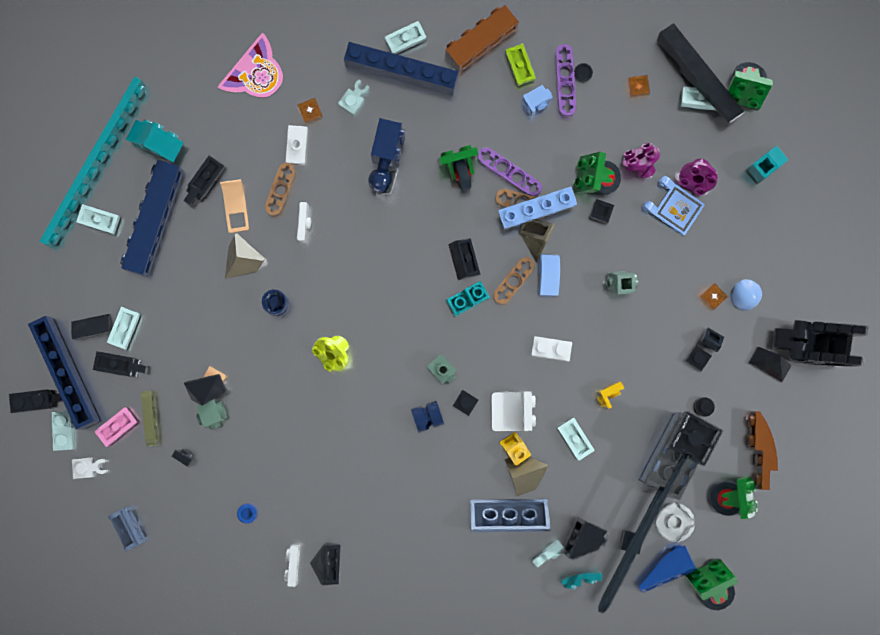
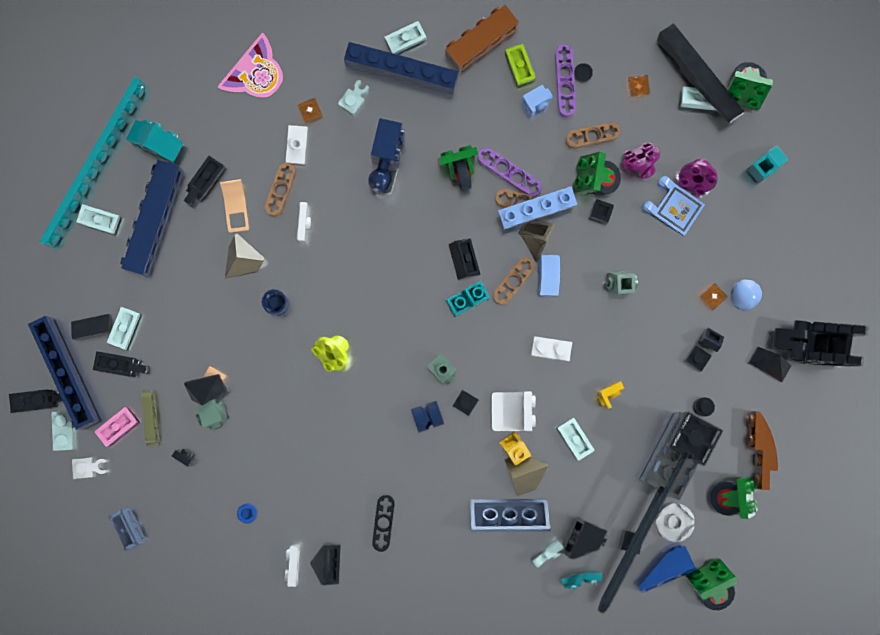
none -> black beam [372,495,395,552]
none -> medium nougat beam [566,122,620,149]

